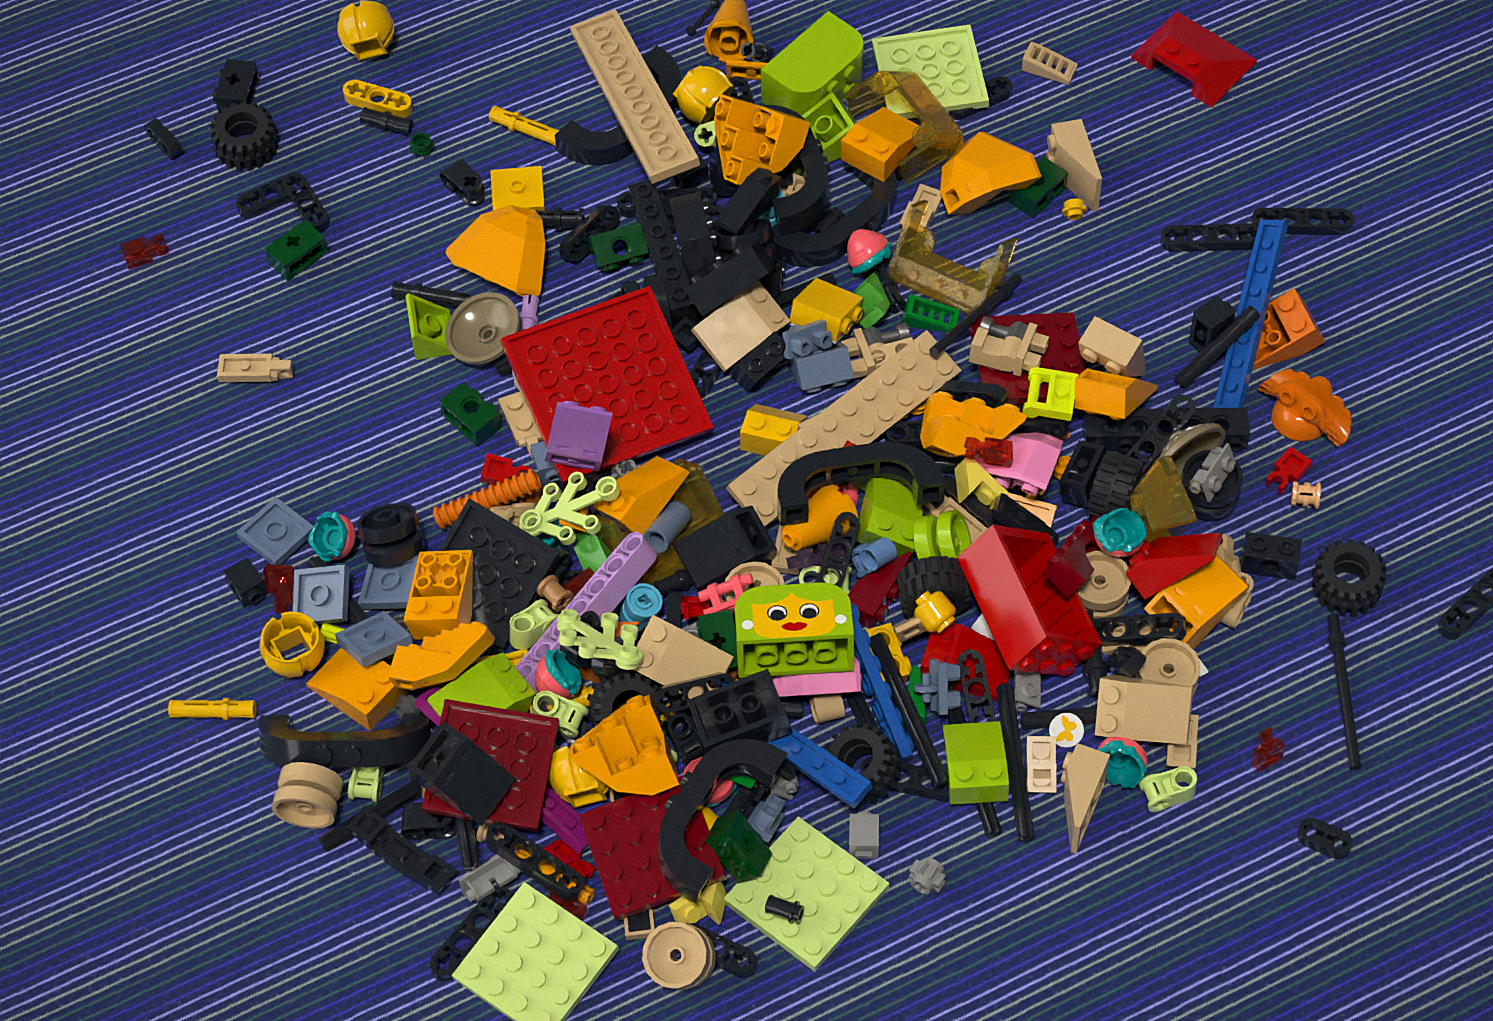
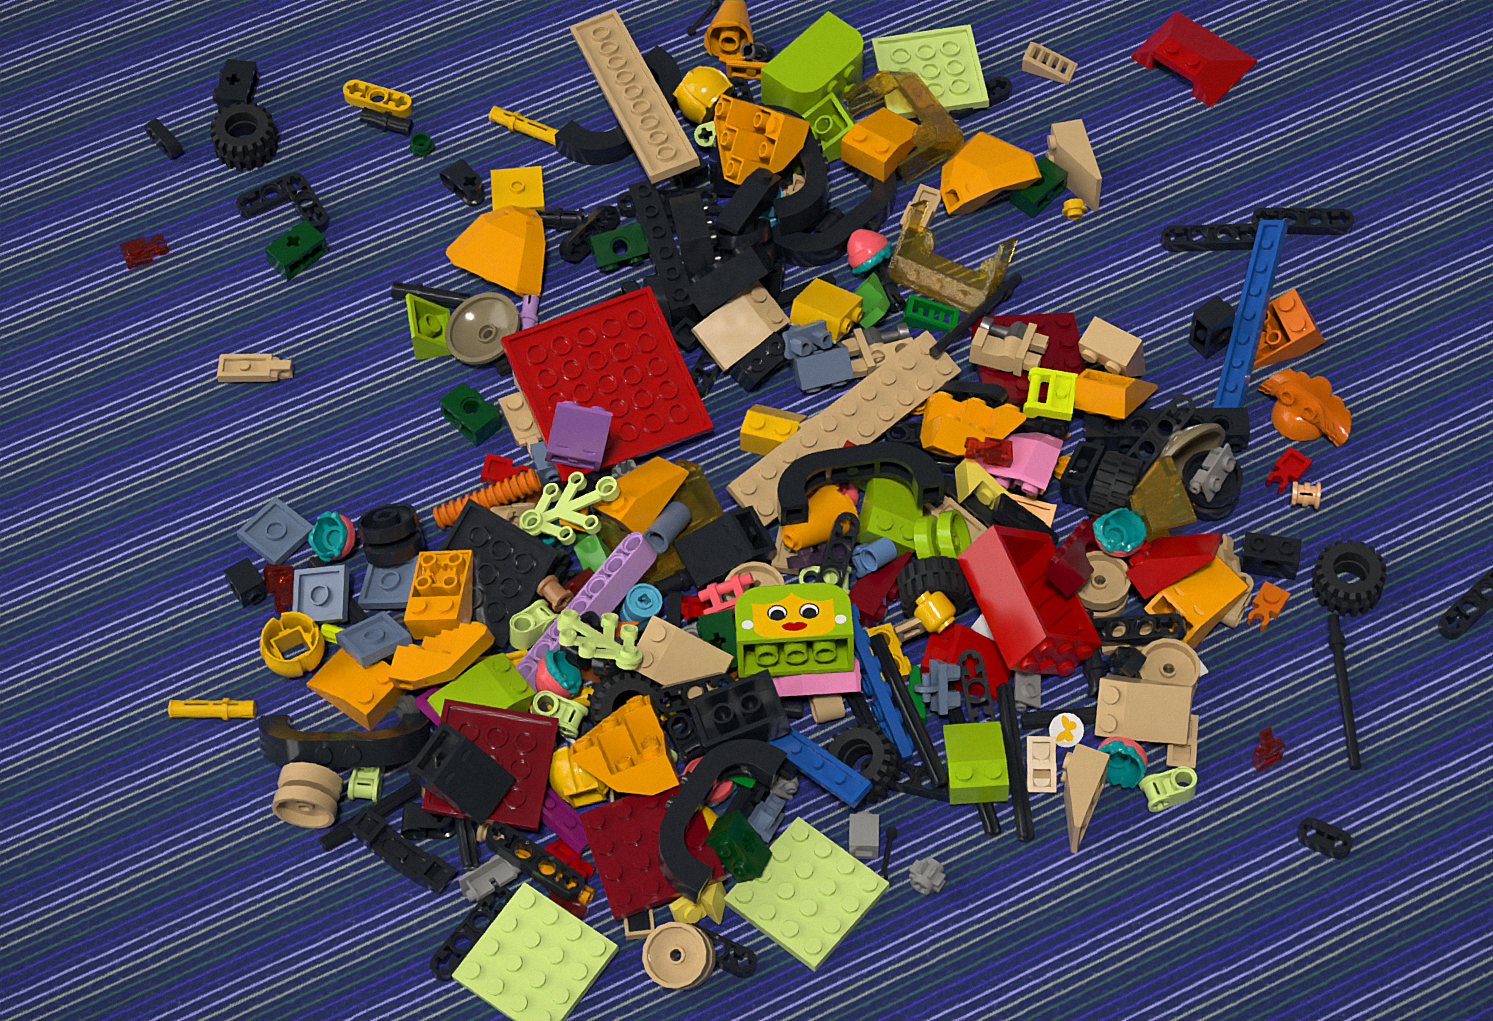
yellow piece [337,1,395,61] -> none
black pin [765,894,804,924] -> none
black axle [1175,305,1260,388] -> none
none -> black hinge [878,827,897,881]
none -> orange plate [1247,581,1291,632]

